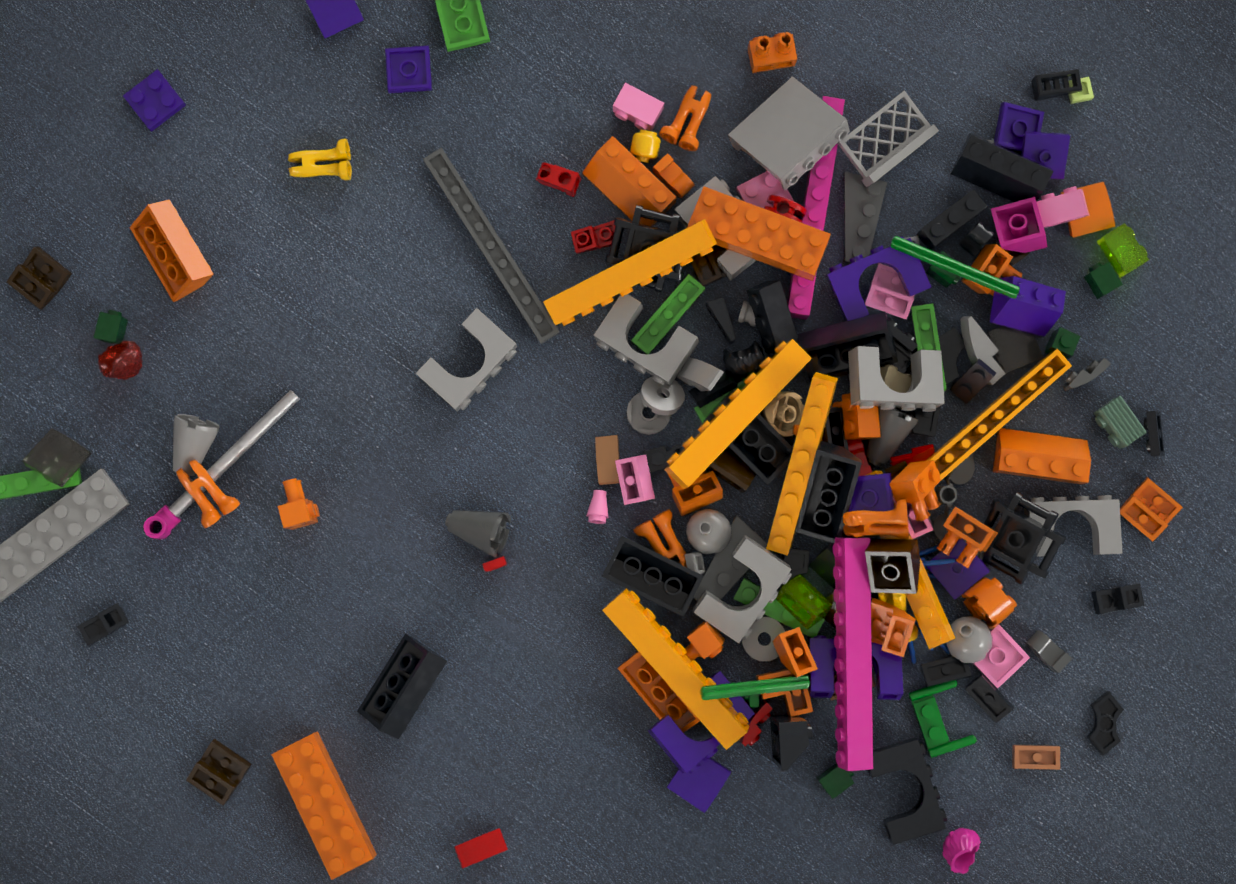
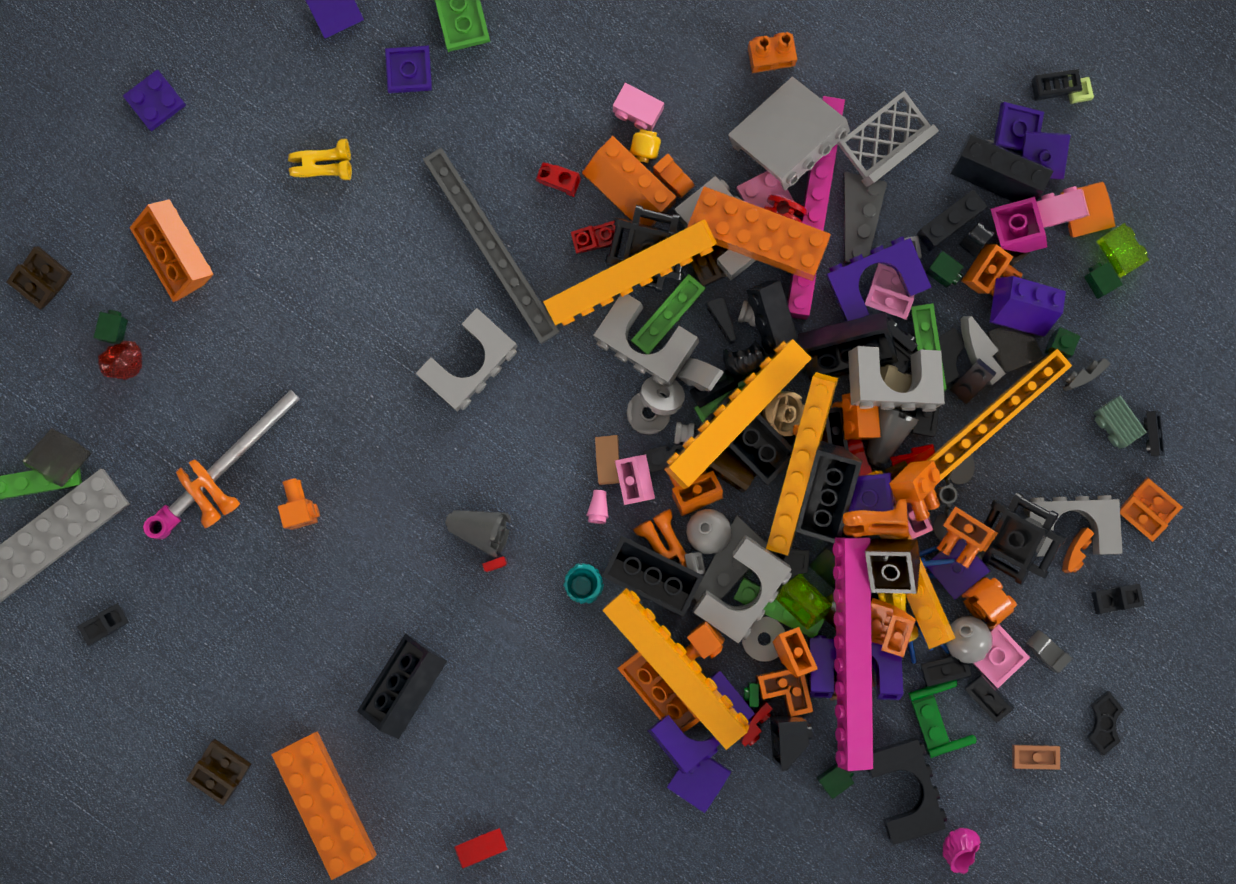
light grey cone [173,414,220,478] -> none
orange piece [659,85,711,151] -> none
green axle [700,675,810,700] -> none
green axle [891,236,1020,299] -> none
orange slope [993,428,1091,484] -> none
none -> teal hair [563,563,604,604]
none -> light grey wheel [674,422,694,444]
none -> orange slope [1062,527,1095,573]

